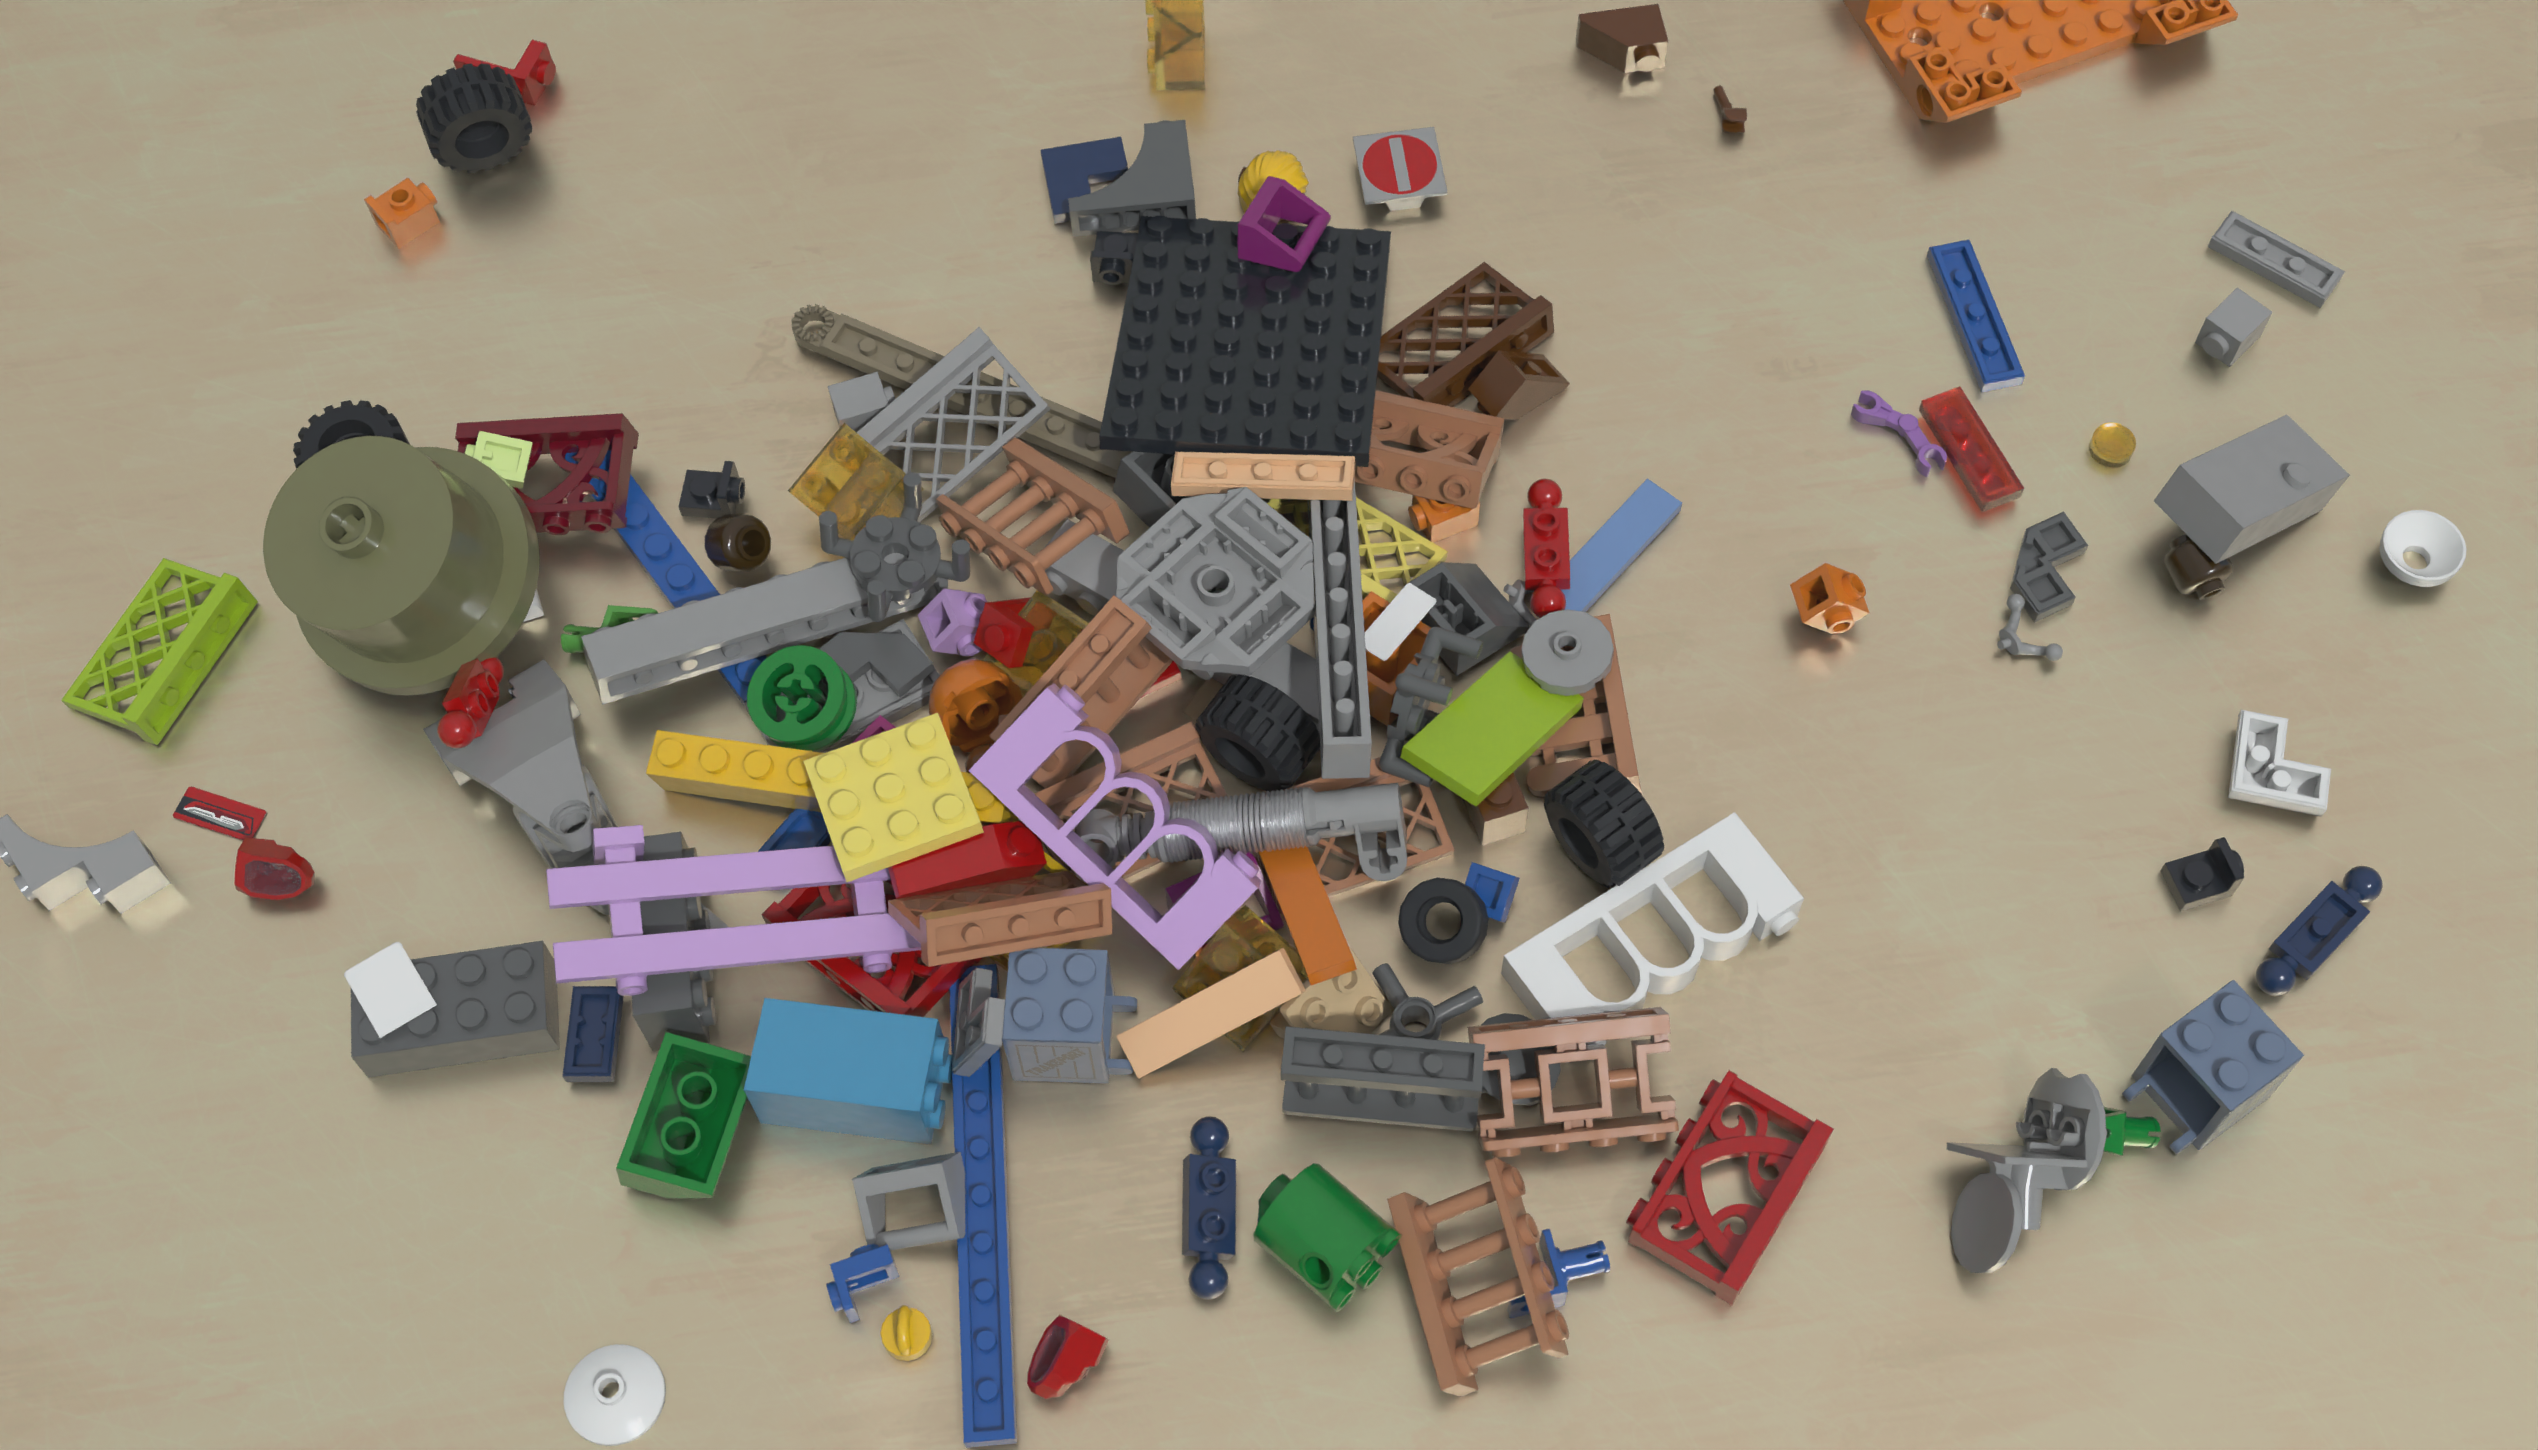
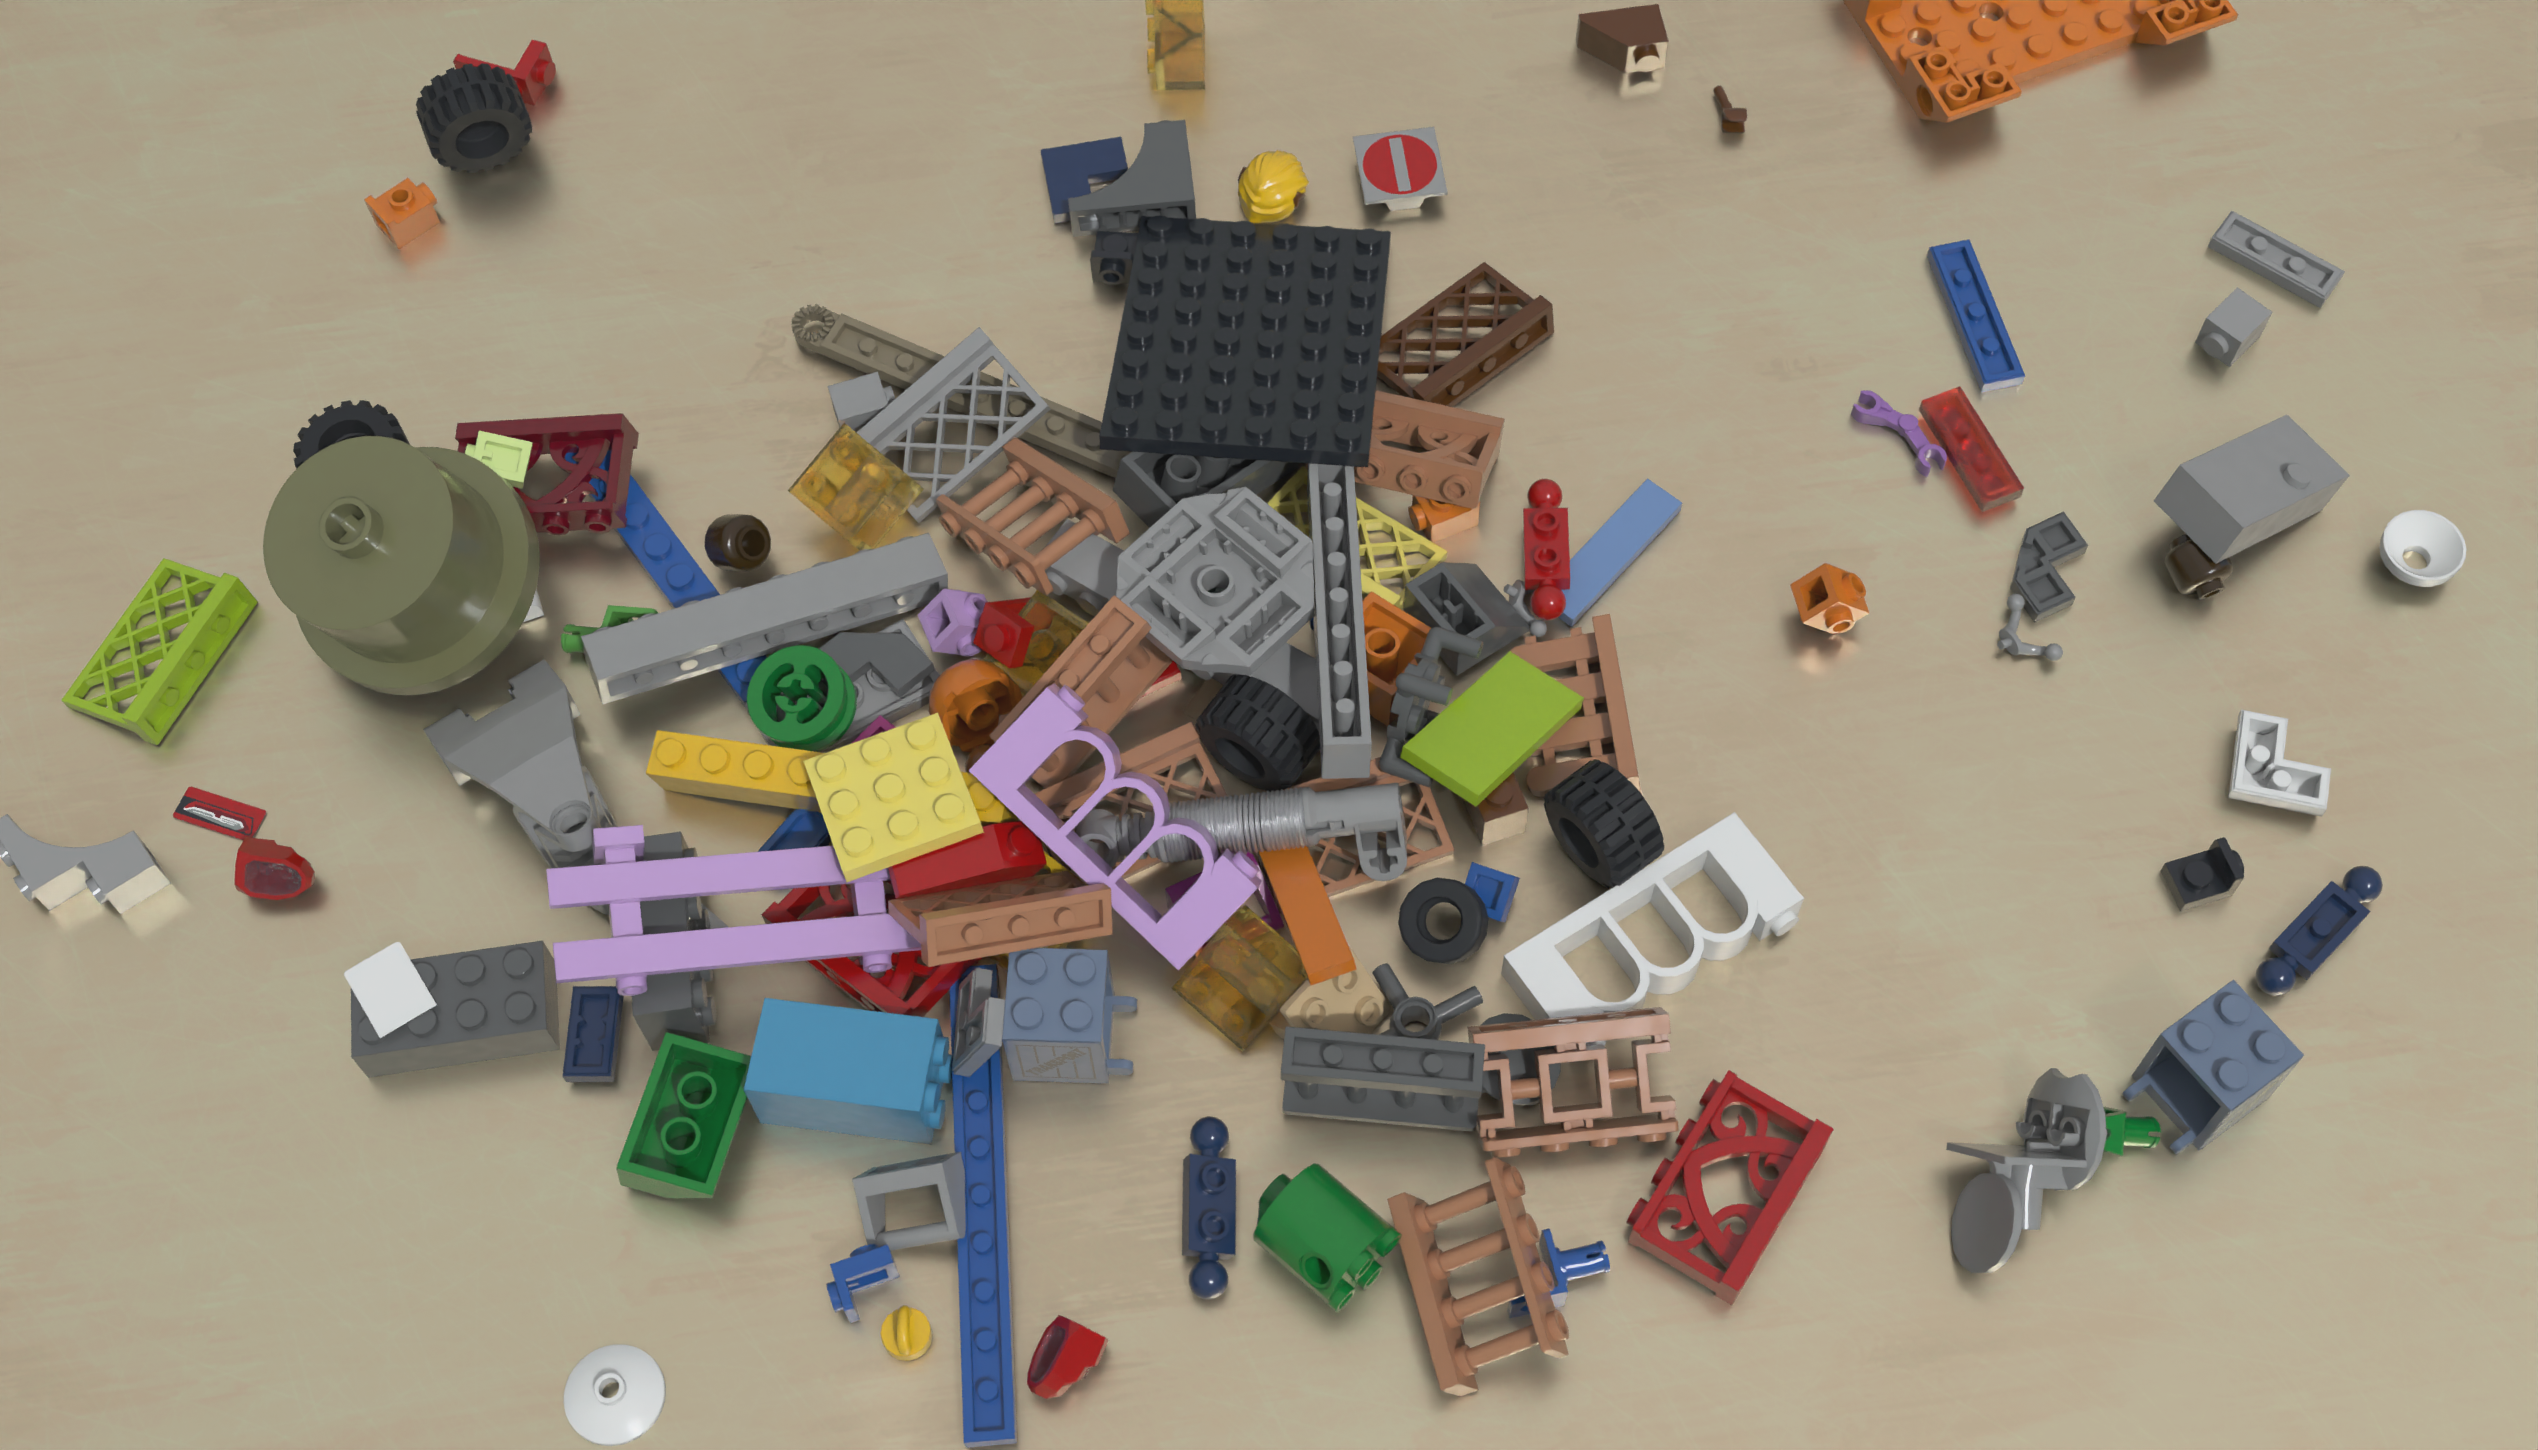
red plate [437,657,504,749] -> none
black bracket [678,461,745,519] -> none
dark grey plate [819,472,970,622] -> none
light nougat tile [1116,948,1306,1079] -> none
light nougat tile [1171,452,1355,501] -> none
magenta tile [1238,176,1331,272] -> none
white sticker [1365,583,1436,661] -> none
reddish brown slope [1468,350,1570,420] -> none
light grey plate [1521,609,1614,696] -> none
clear yellow tile [2089,423,2136,468] -> none

